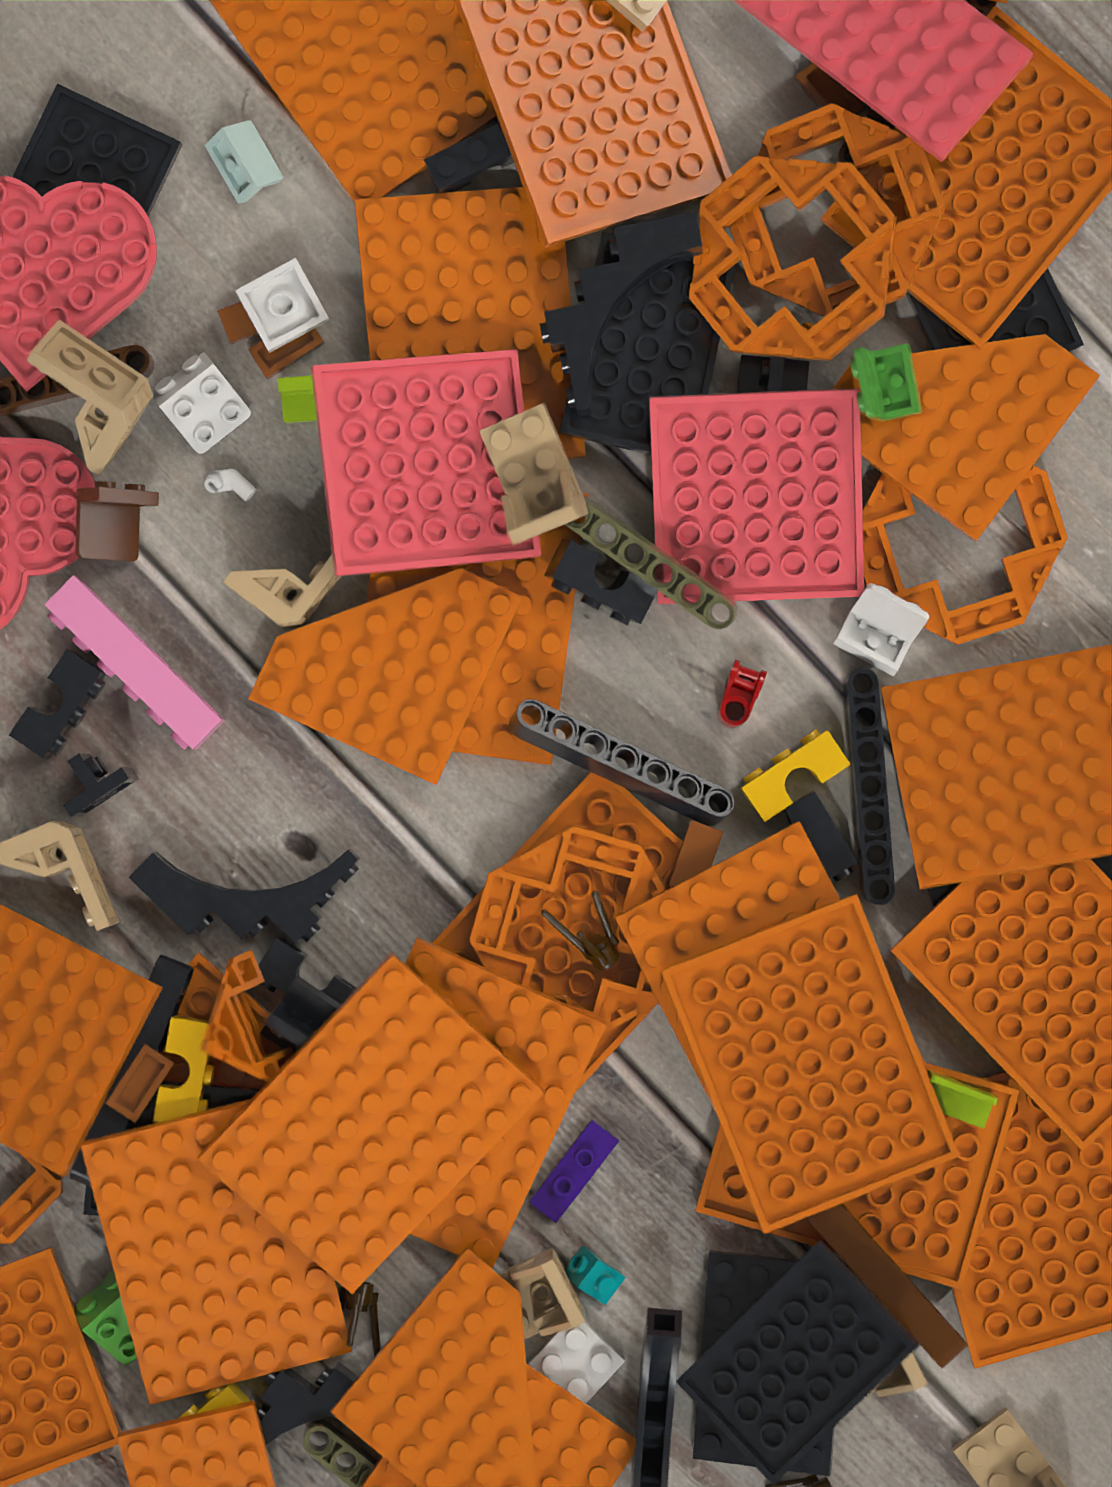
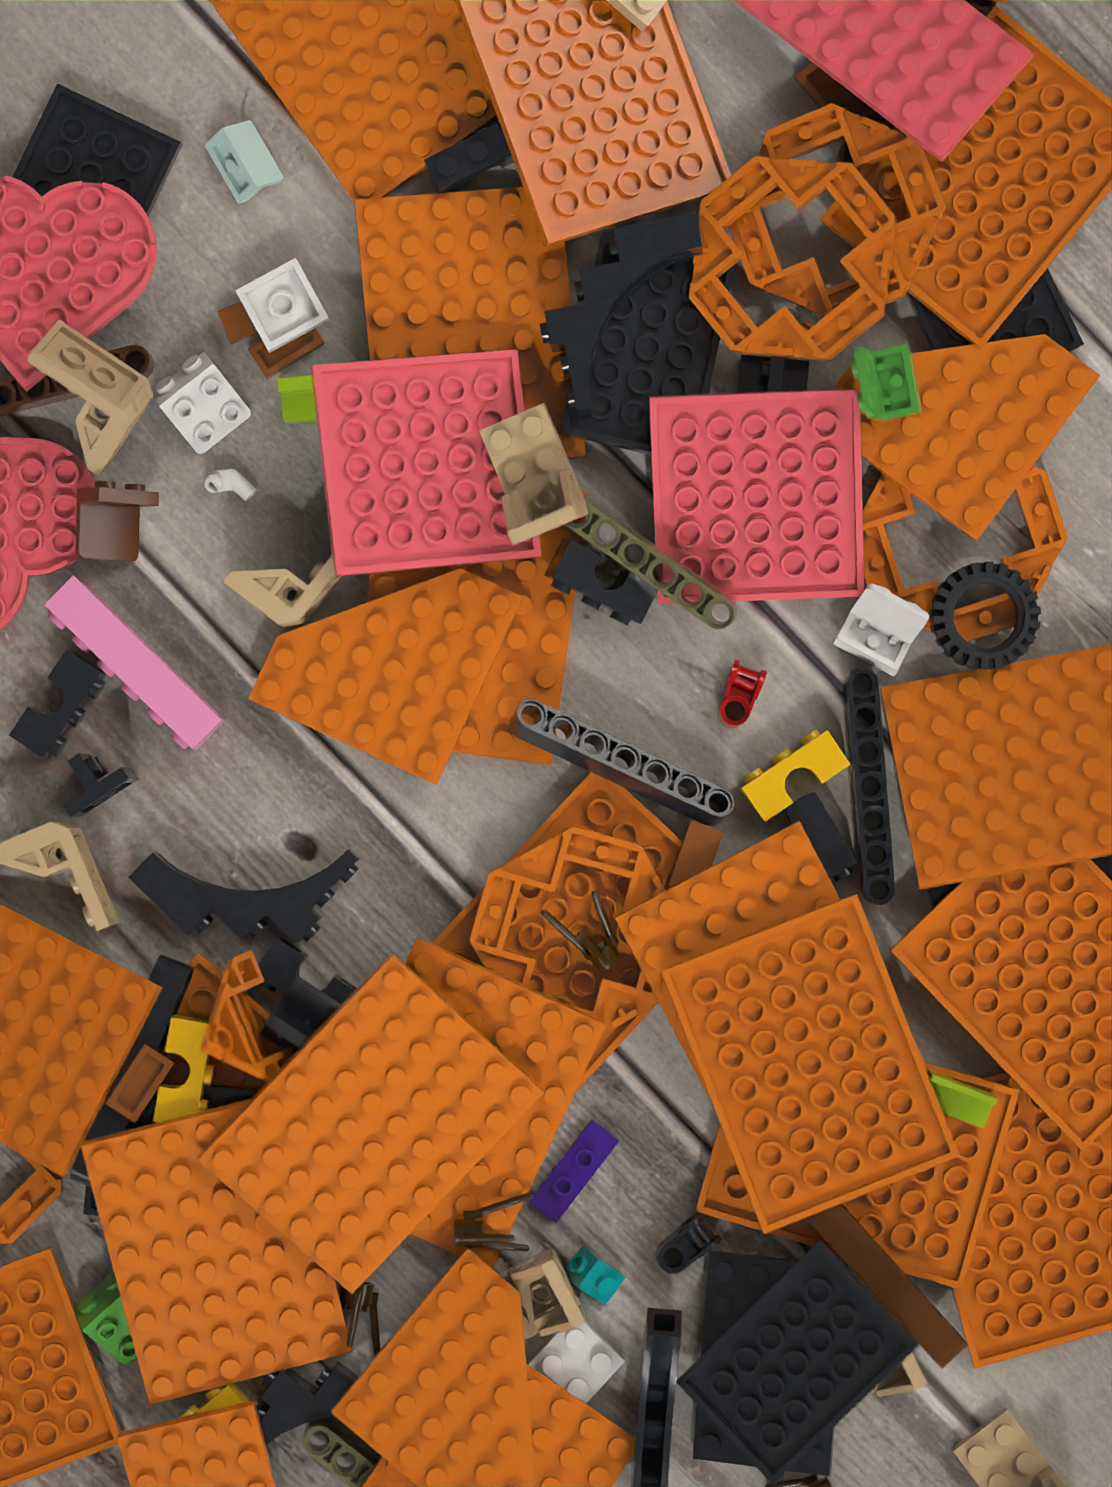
none -> dark brown plant [454,1192,532,1252]
none -> black piece [655,1212,722,1274]
none -> black tyre [929,561,1041,670]

